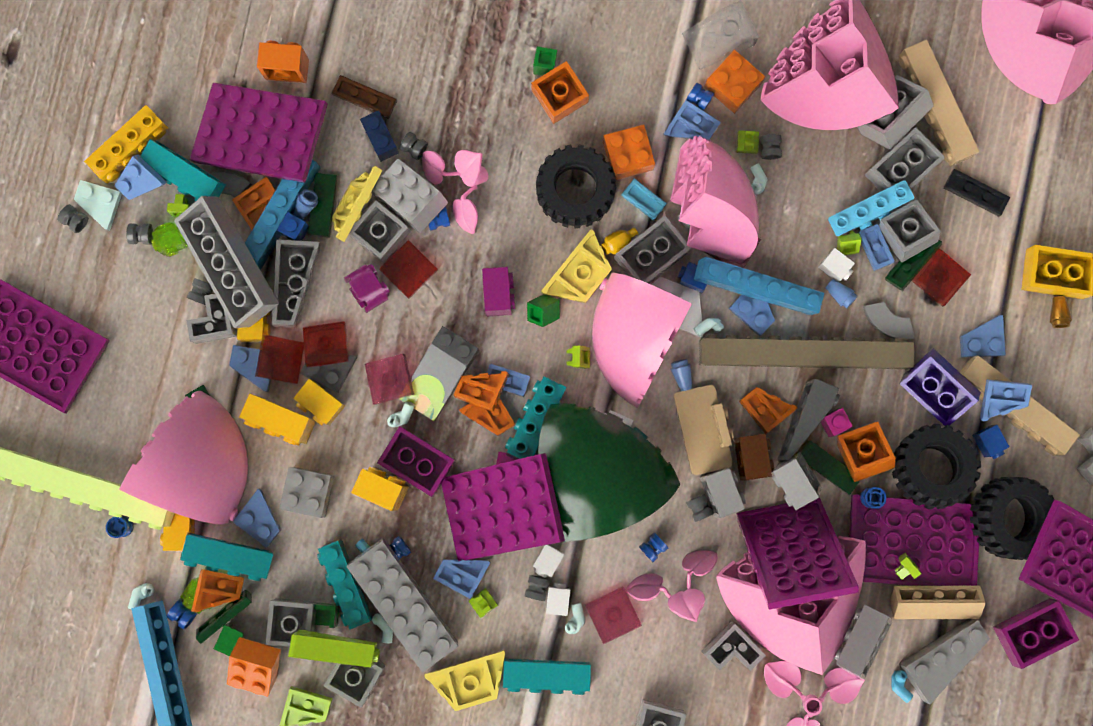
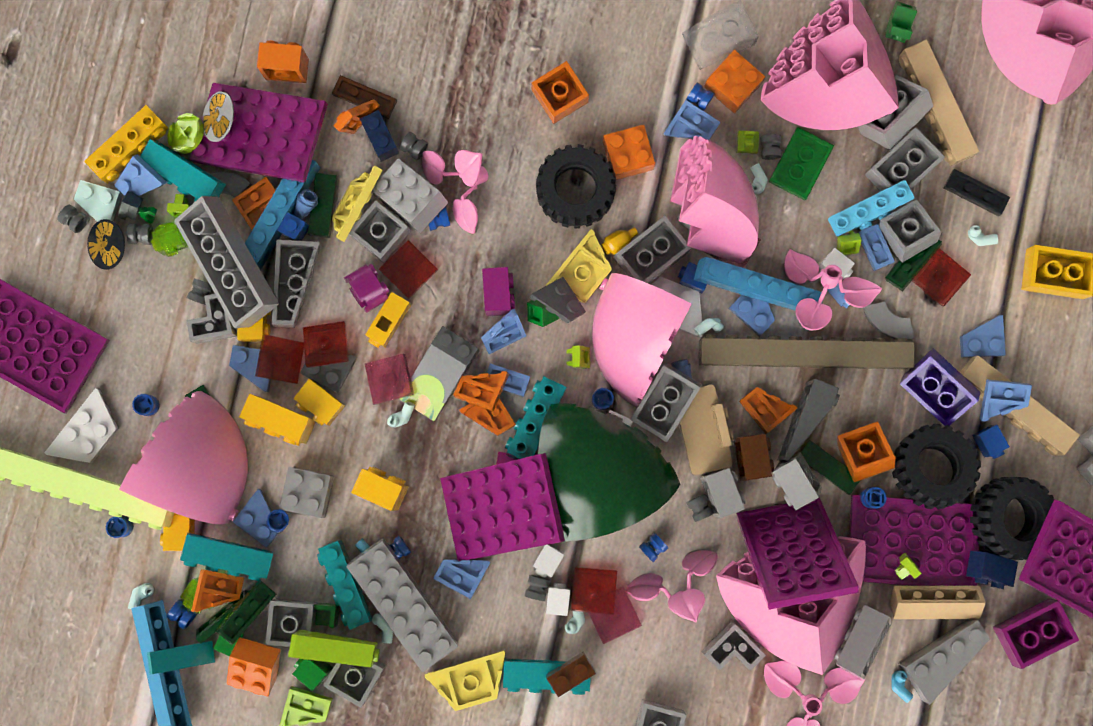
magenta brick [377,426,456,497] -> none
lime tile [468,588,498,618] -> none
green panel [533,46,557,76] -> none
medium azure tile [621,178,667,221] -> none
dark pink brick [821,408,853,437] -> none
pearl gold cone [1050,296,1072,329] -> none
none -> white wing [44,388,119,463]
none -> shield [87,219,125,270]
none -> pearl dark grey piece [117,191,158,224]
none -> blue wheel [132,394,160,416]
none -> teal tile [147,641,215,675]
none -> lime tile [167,113,204,154]
none -> shield [203,91,234,142]
none -> dark green tile [215,579,277,645]
none -> blue wheel [266,509,289,533]
none -> green brick [292,659,333,691]
none -> orange wing [333,99,380,134]
none -> yellow brick [365,292,411,348]
none -> medium blue wing [481,309,526,354]
none -> dark grey wing [529,277,586,324]
none -> reddish brown brick [546,652,596,697]
none -> clear red plate [571,567,617,615]
none -> blue wheel [592,388,614,410]
none -> light grey brick [630,363,702,442]
none -> green tile [769,126,834,201]
none -> bright pink plant [784,249,882,330]
none -> green brick [885,1,917,43]
none -> dark blue brick [966,551,1018,590]
none -> light aqua arm [968,225,998,246]

